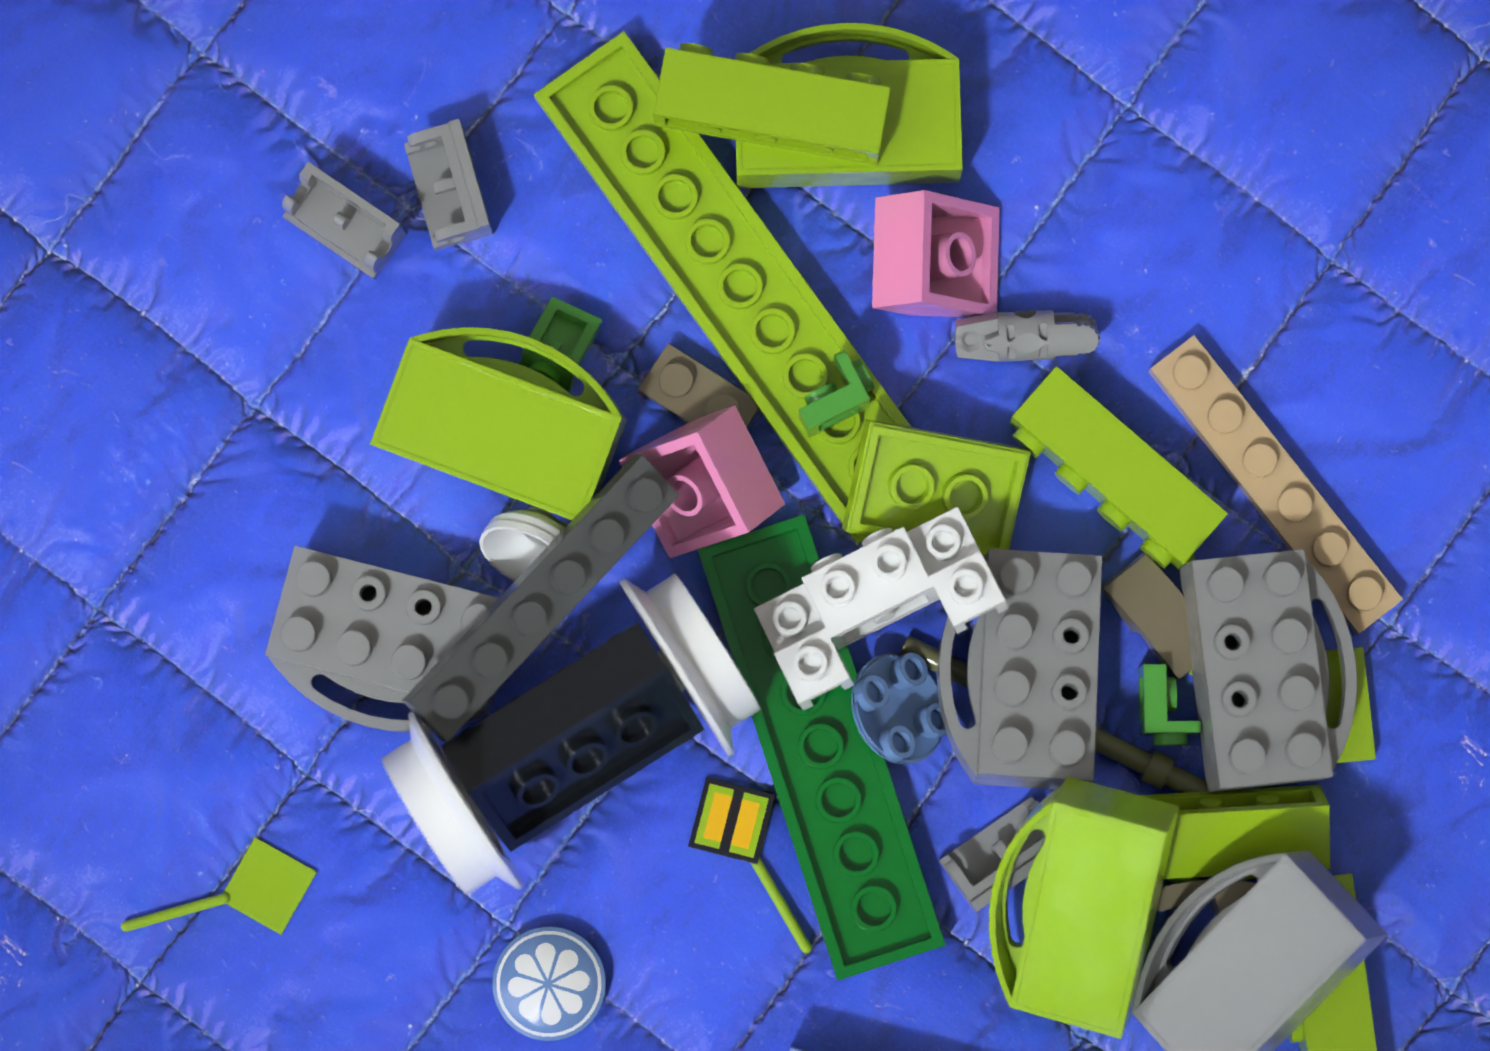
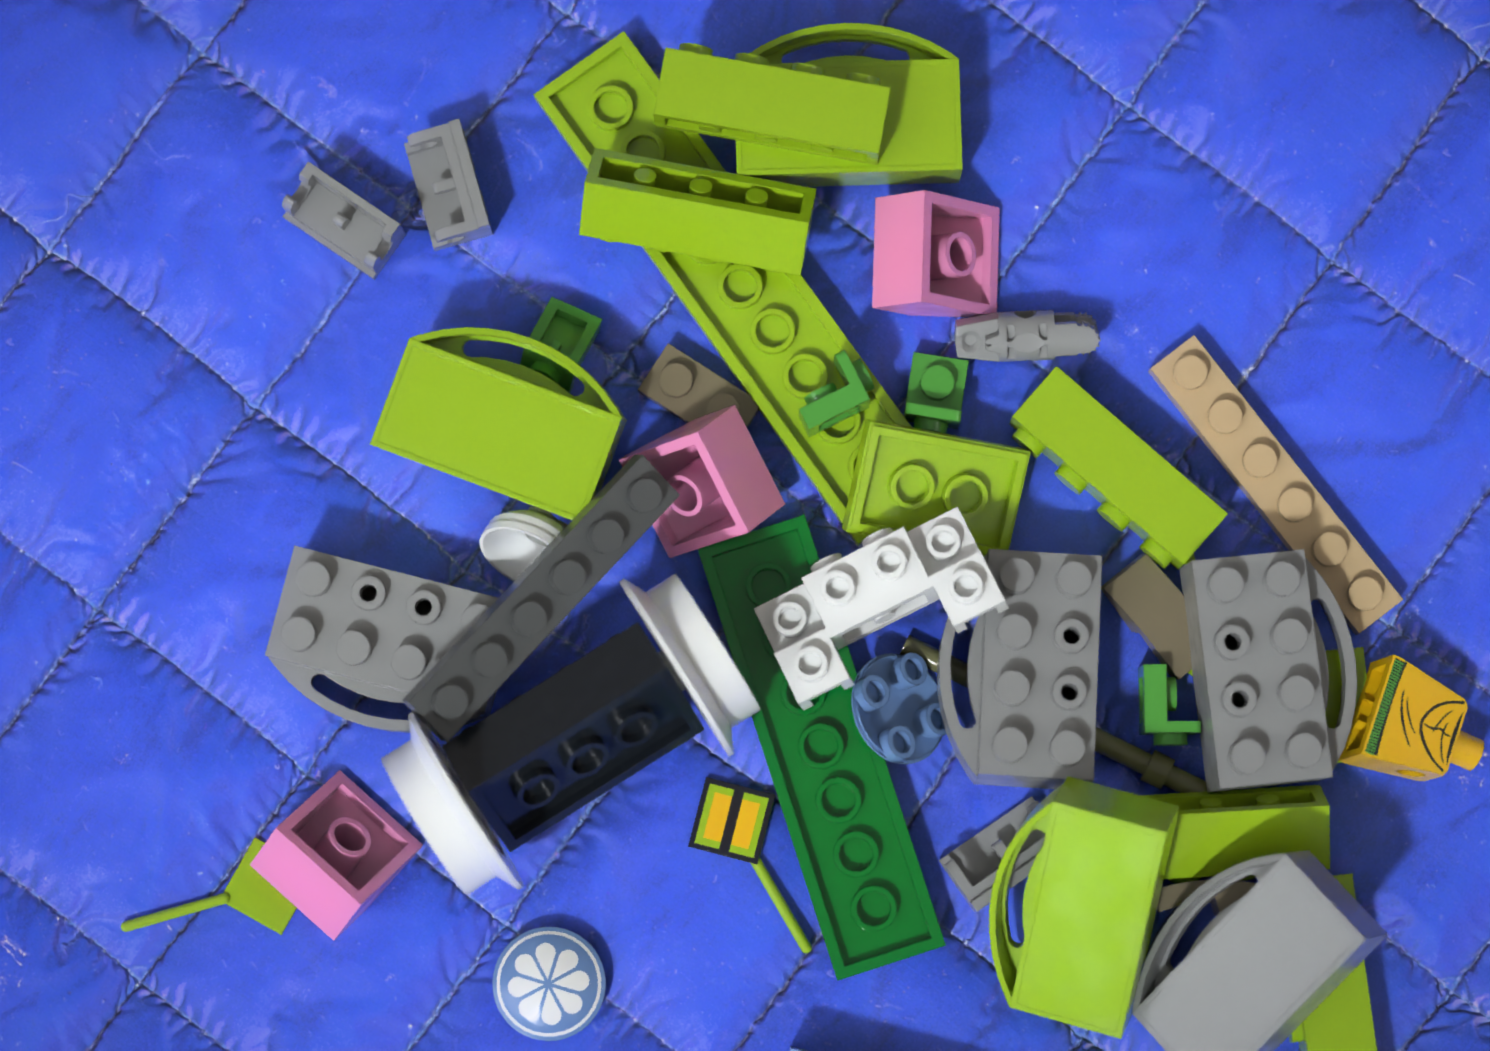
none -> bright pink slope [250,770,423,941]
none -> lime brick [579,148,817,276]
none -> bright green bracket [903,352,969,434]
none -> yellow torso [1338,654,1484,781]

